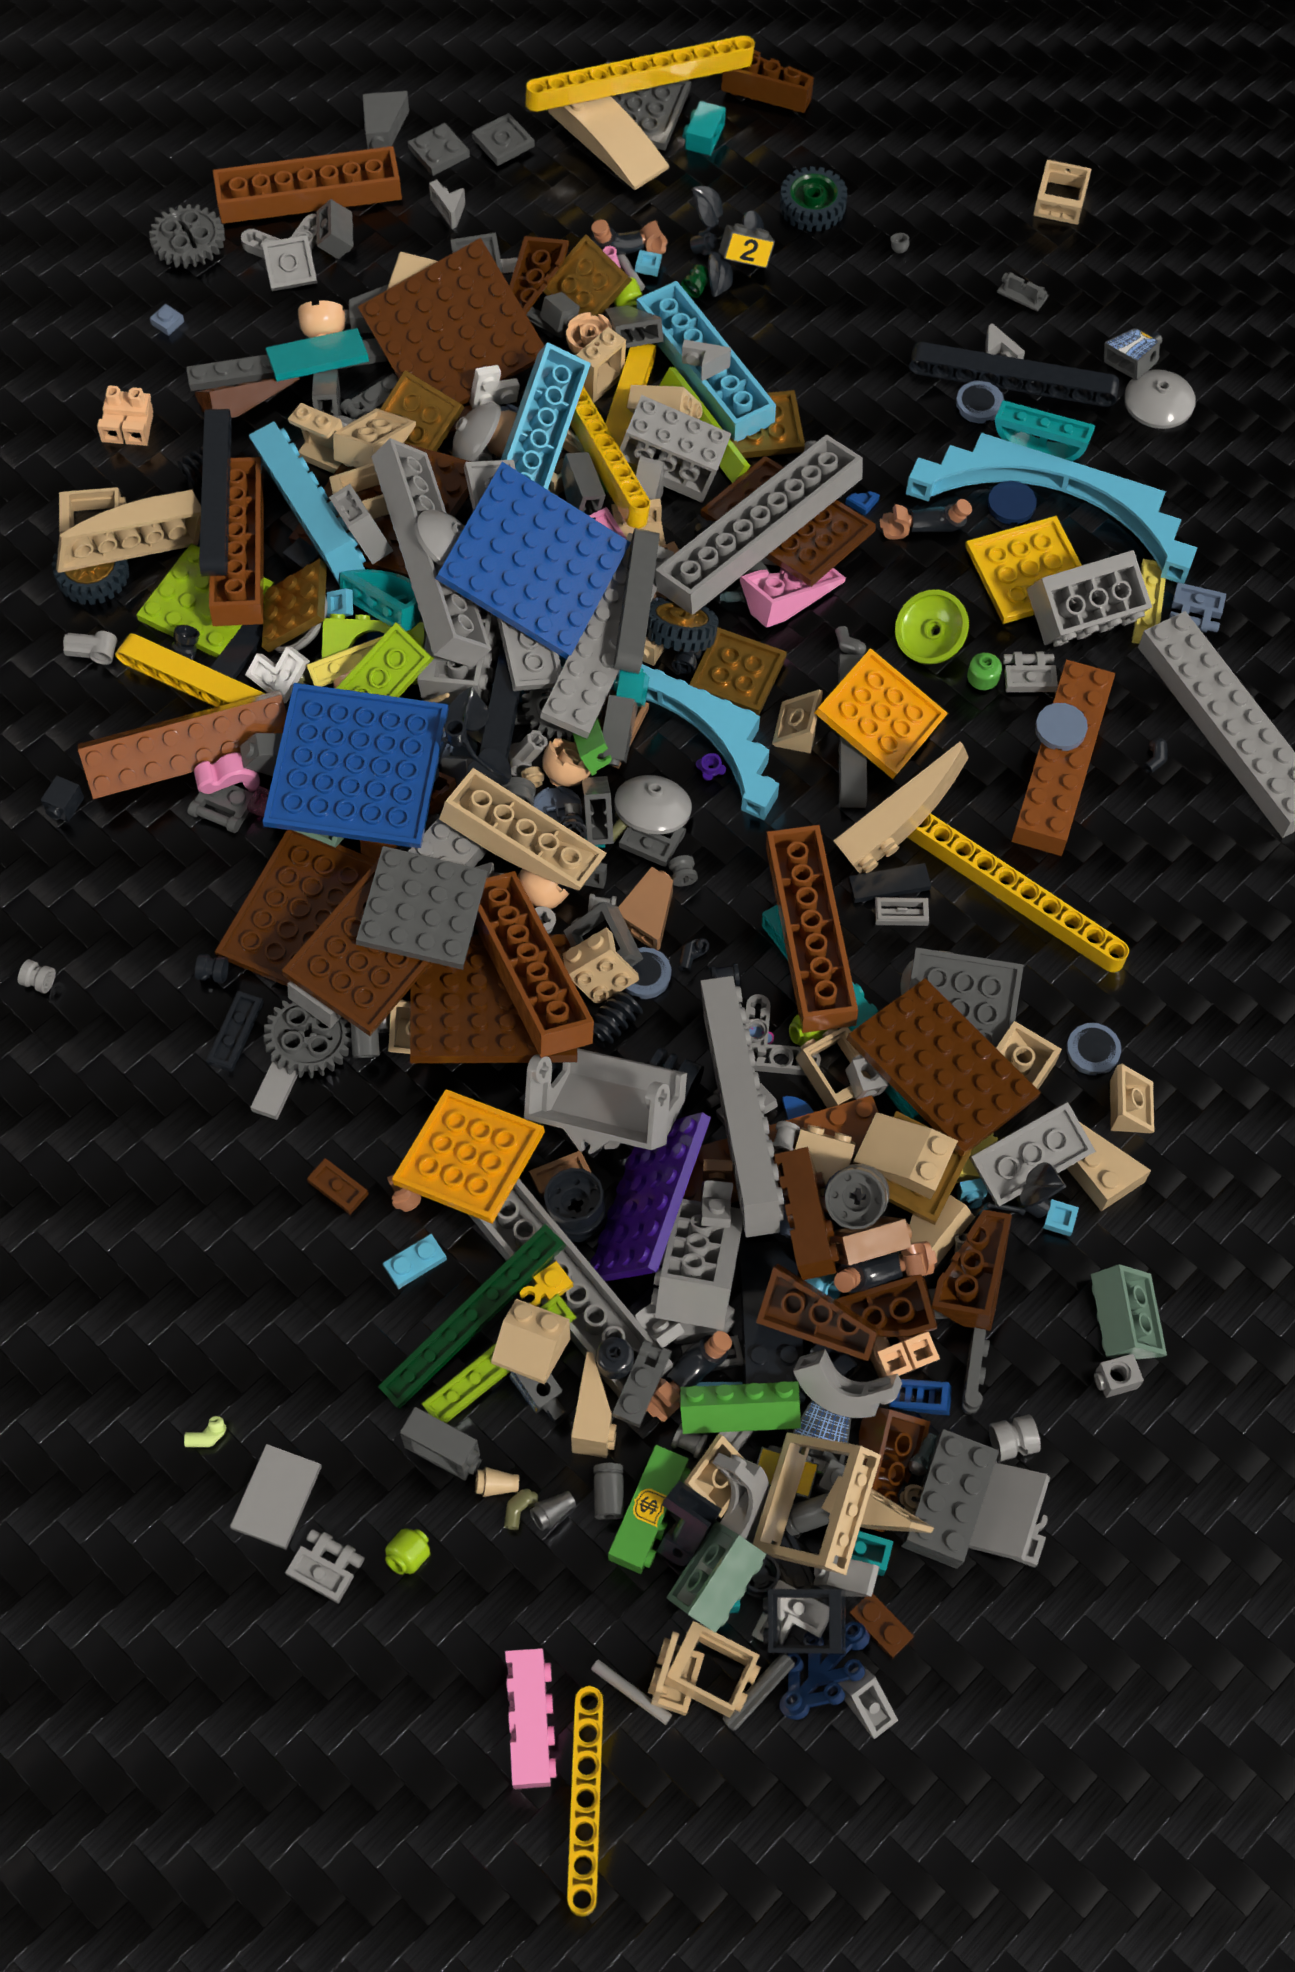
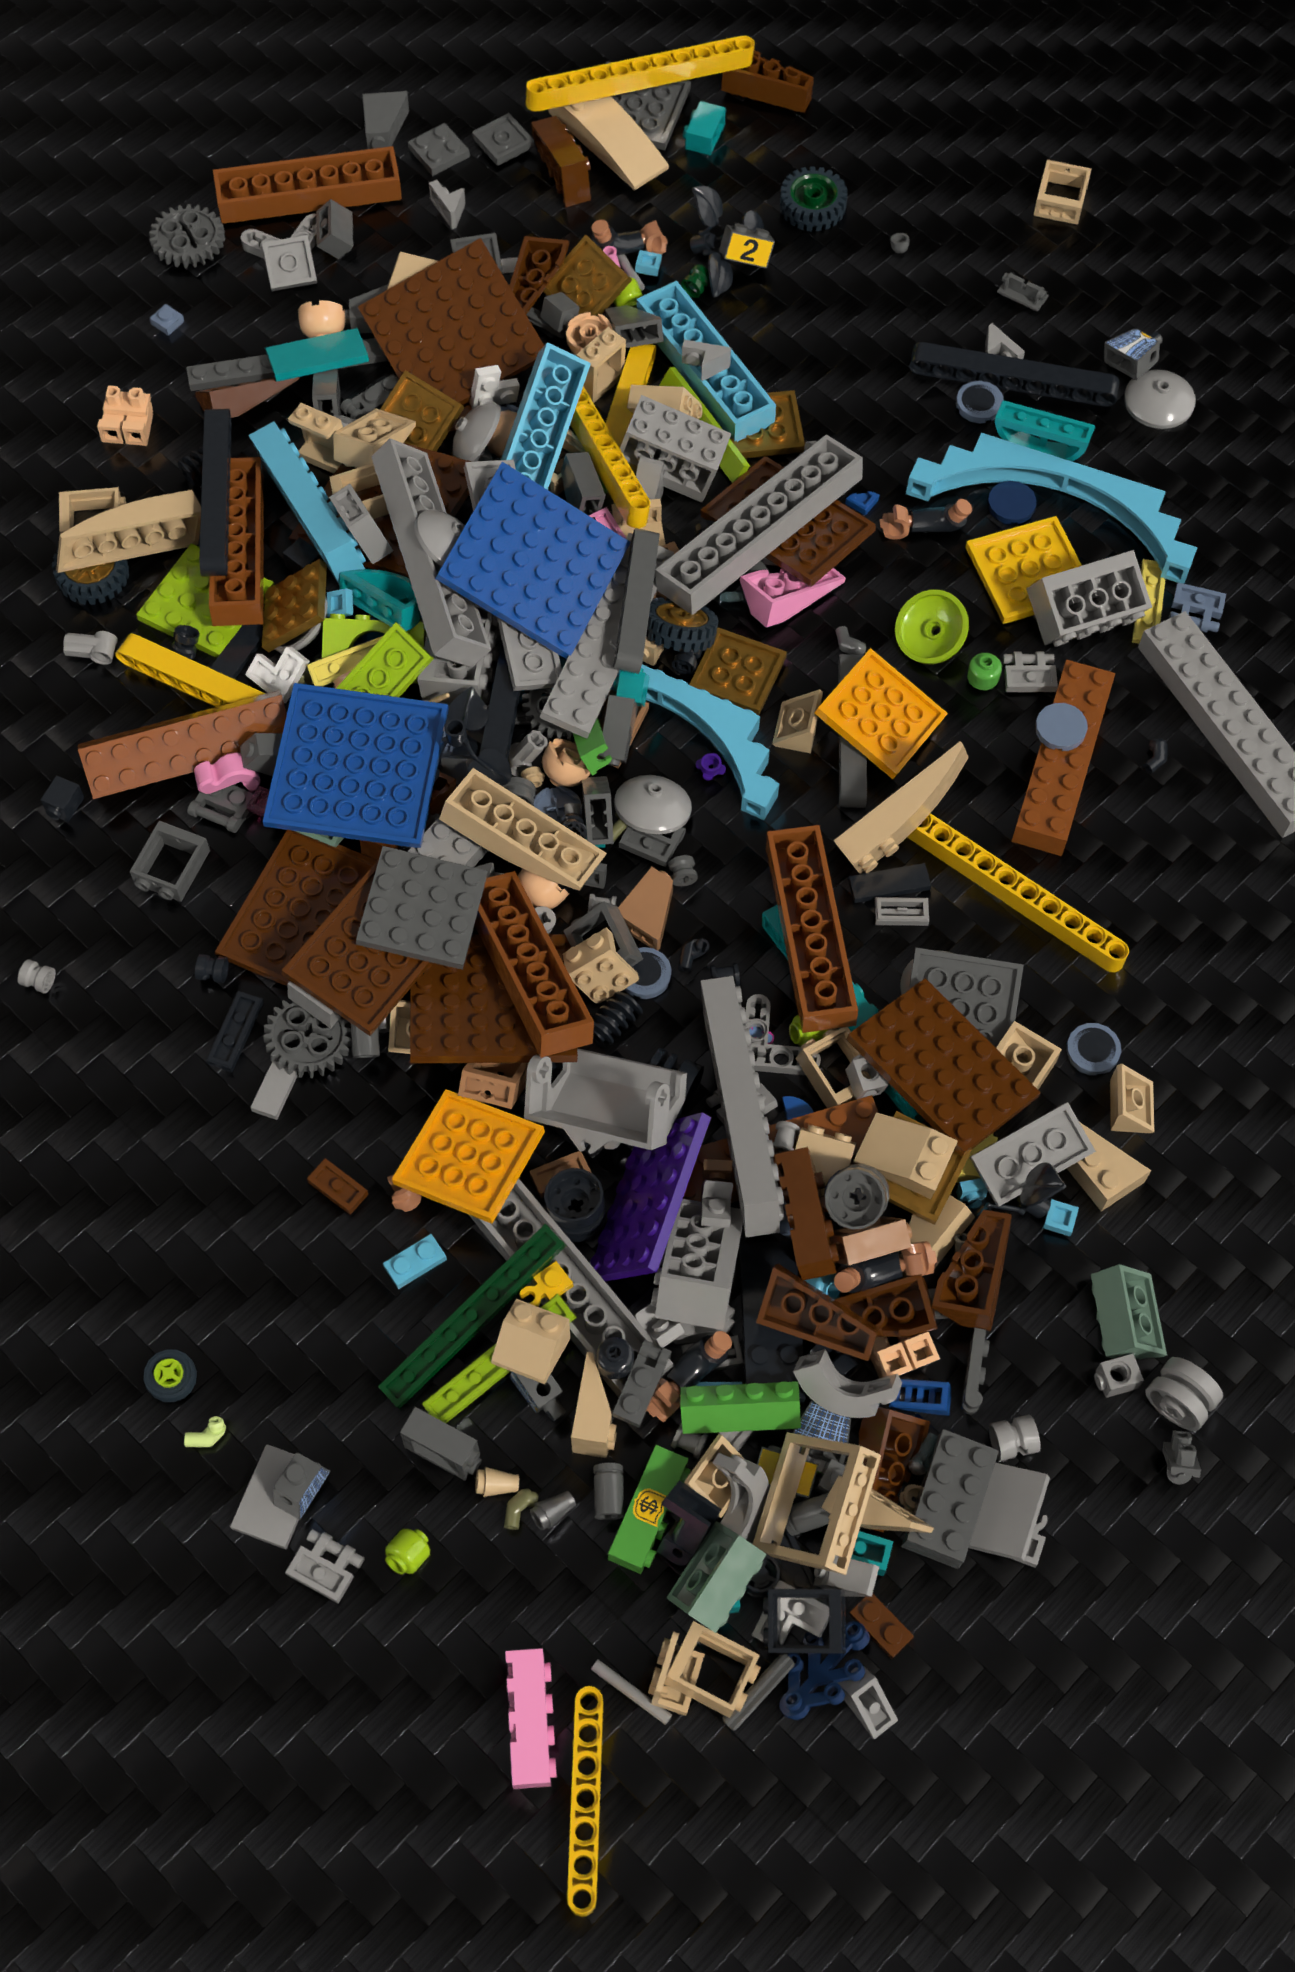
none -> dark grey window [130,821,210,902]
none -> black wheel [143,1350,197,1402]
none -> dark grey torso [273,1452,330,1520]
none -> medium nougat window [458,1063,529,1109]
none -> reddish brown wedge [531,116,591,207]
none -> light grey wheel [1146,1357,1223,1431]
none -> dark grey hips [1162,1430,1201,1484]

